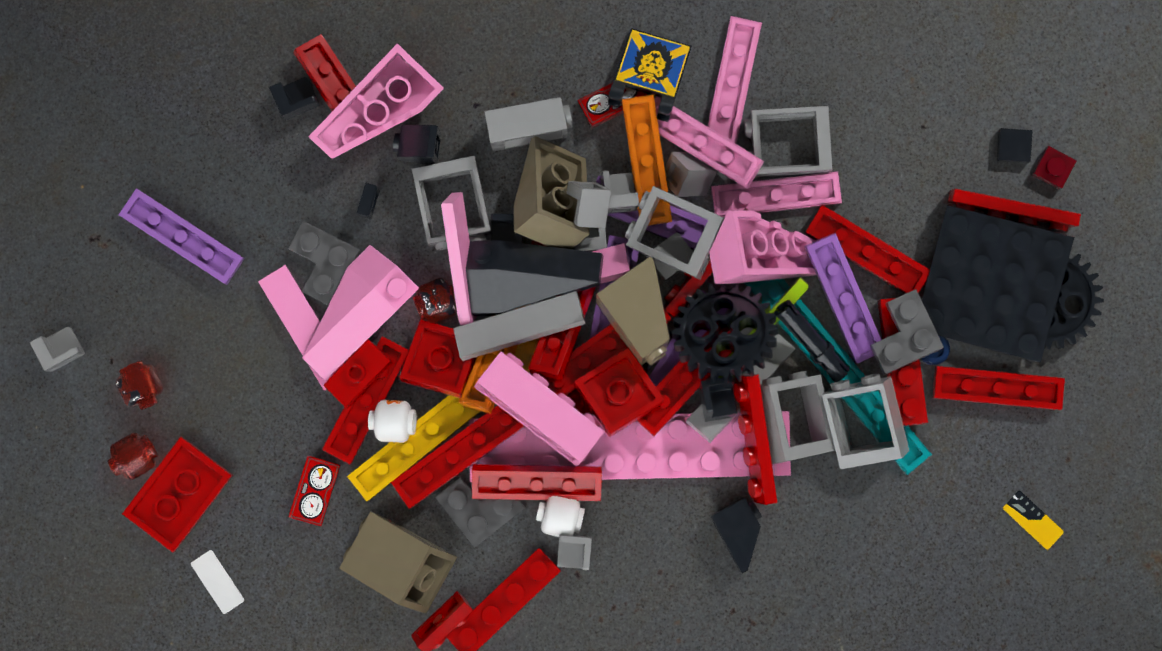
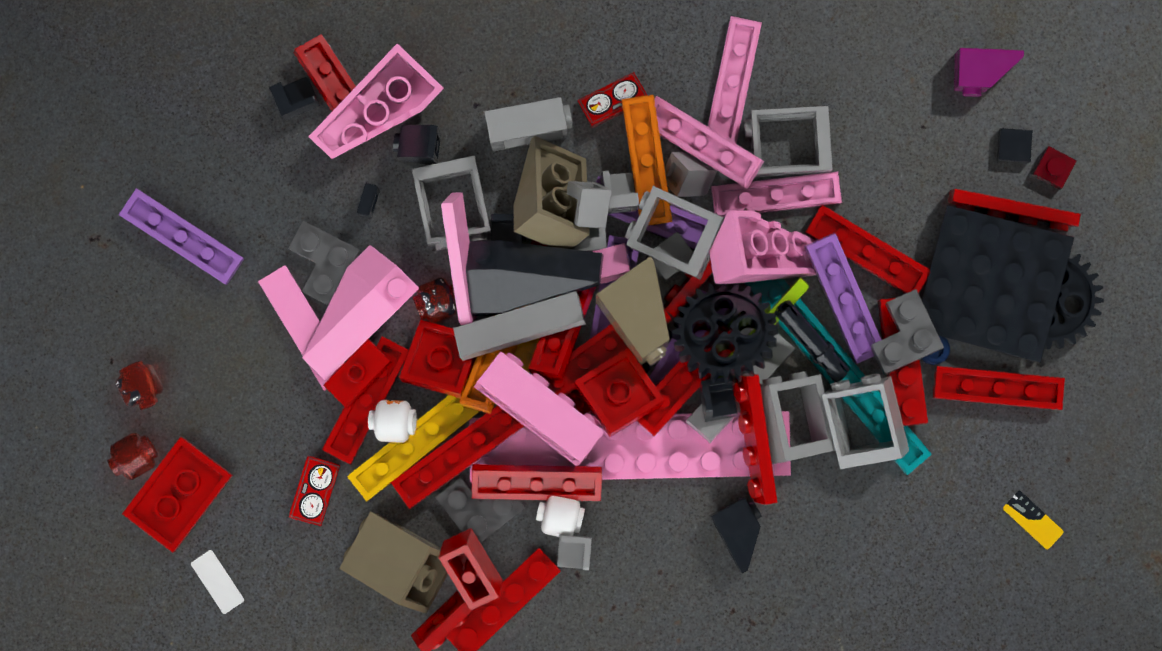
light grey panel [29,327,85,372] -> none
flag [608,28,692,122] -> none
none -> red brick [438,528,503,610]
none -> magenta slope [954,48,1024,97]

